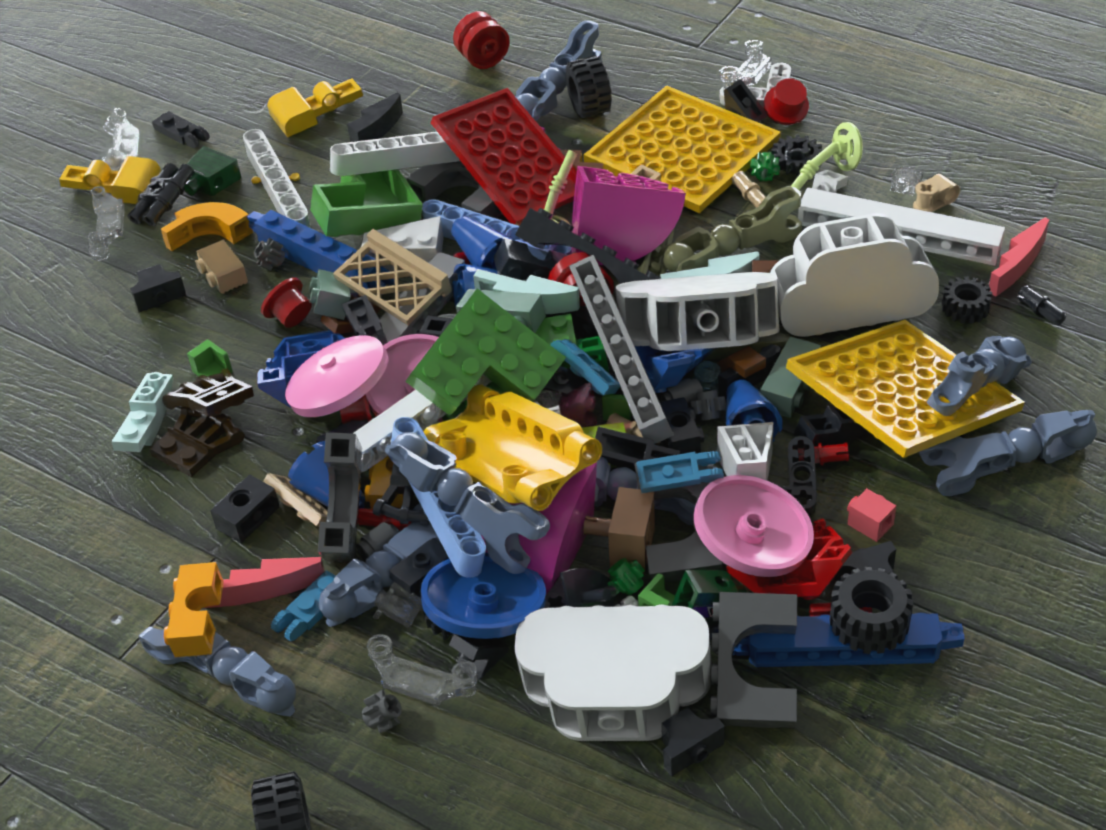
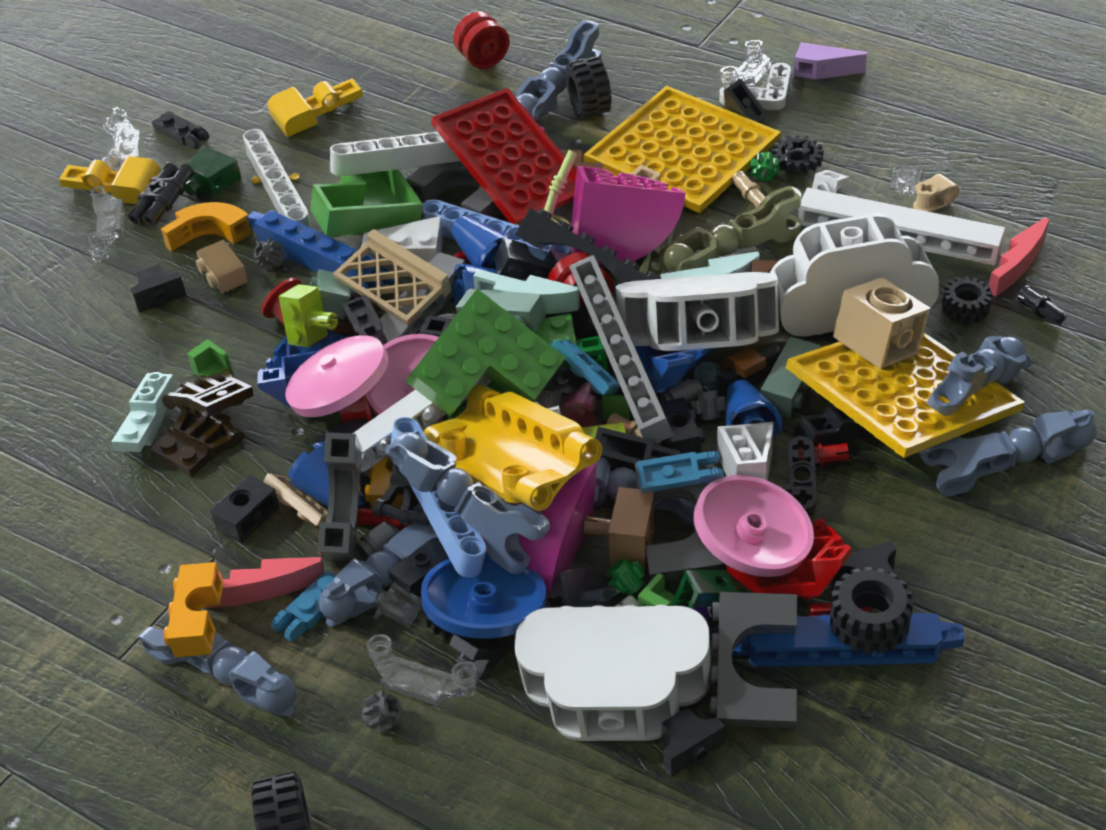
black slope [347,92,403,142] -> none
red piece [763,78,809,125] -> none
yellowish green dish [788,122,863,199] -> none
coral brick [847,489,897,542] -> none
none -> lime brick [279,284,338,347]
none -> lavender slope [794,42,867,79]
none -> tan brick [833,277,931,369]

